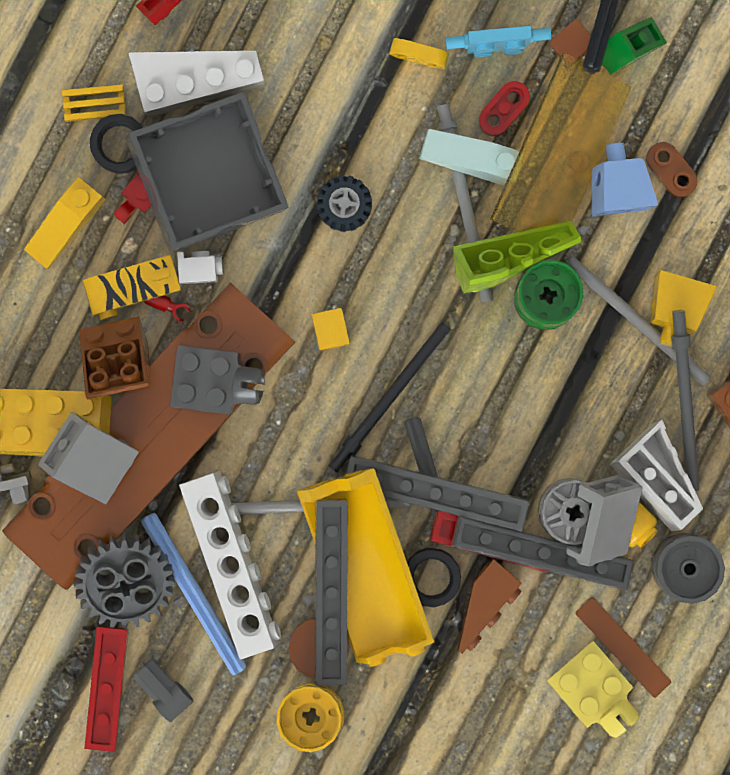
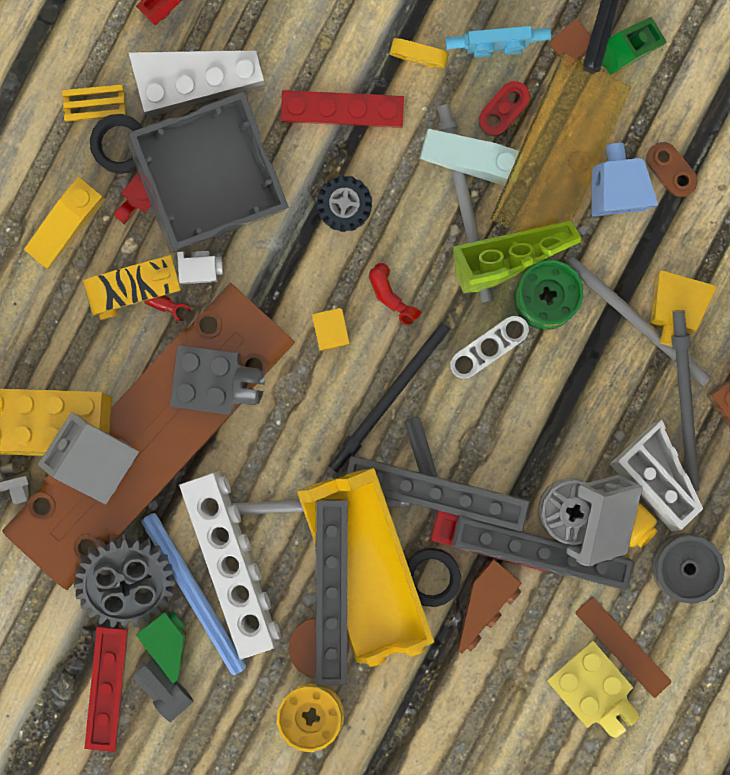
dark orange slope [79,316,150,400] -> none
none -> green slope [136,609,186,683]
none -> red plate [281,90,404,128]
none -> red arm [369,263,422,325]
none -> white beam [450,316,529,379]

